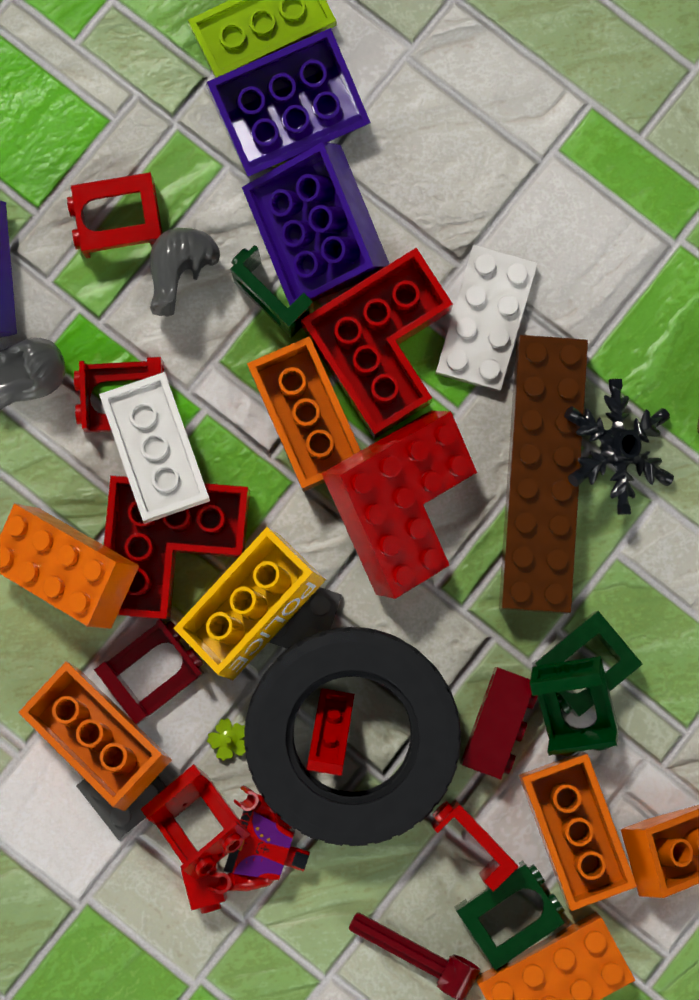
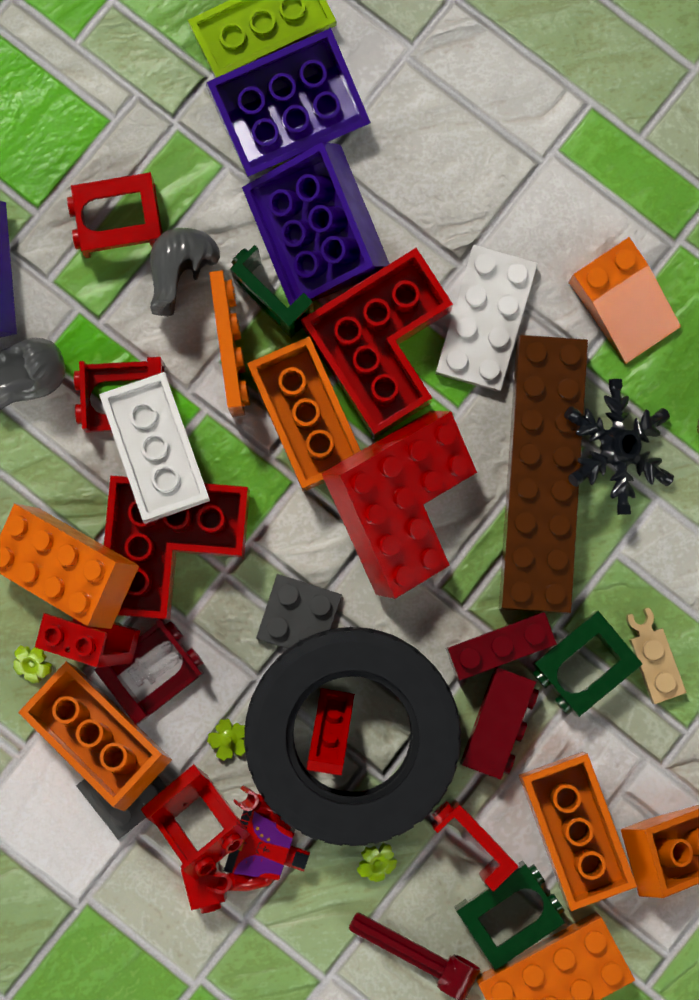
yellow brick [173,527,326,681] -> none
dark green panel [530,656,618,756] -> none
none -> lime plant [13,645,53,683]
none -> red panel [35,613,141,668]
none -> clear arm [128,641,181,687]
none -> orange plate [209,270,250,417]
none -> lime plant [356,843,397,883]
none -> dark red brick [445,612,557,681]
none -> orange slope [568,237,681,364]
none -> tan plate [626,608,687,704]

